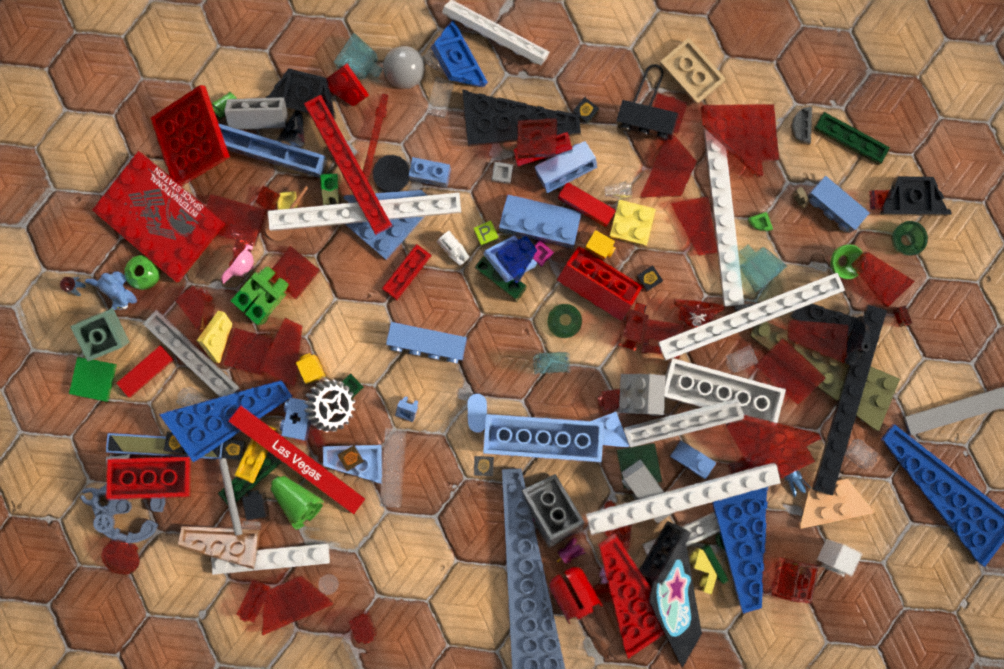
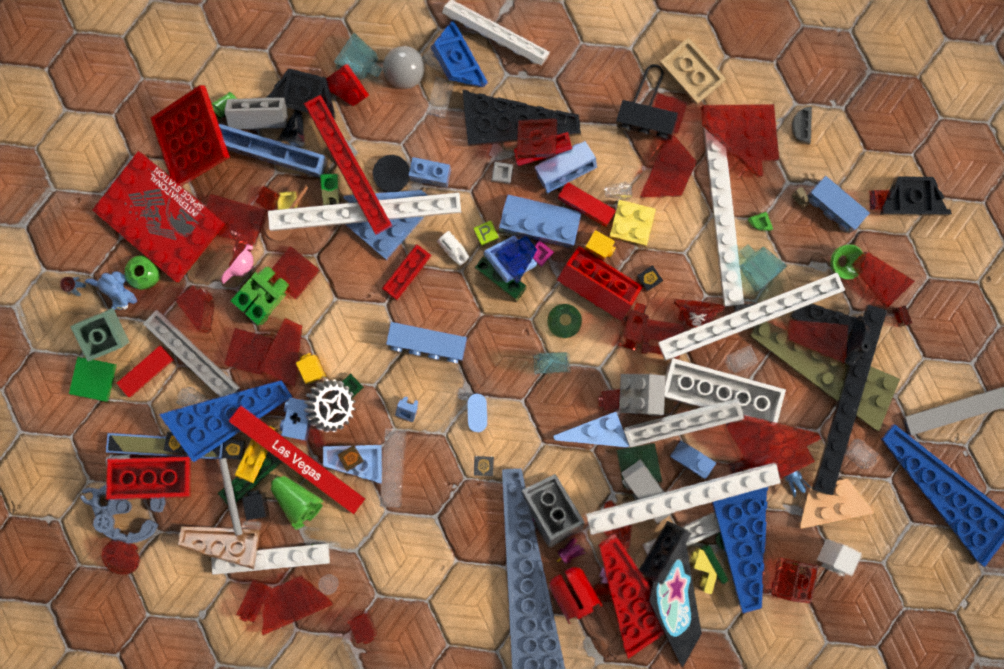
light yellow wing [197,311,232,364] -> none
clear red bar [355,94,389,202] -> none
light blue brick [483,414,604,462] -> none
black tile [572,97,599,124] -> none
clear red wing [670,196,718,256] -> none
clear red plate [755,337,826,405] -> none
dark green tile [814,112,890,165] -> none
clear green piece [892,221,928,256] -> none

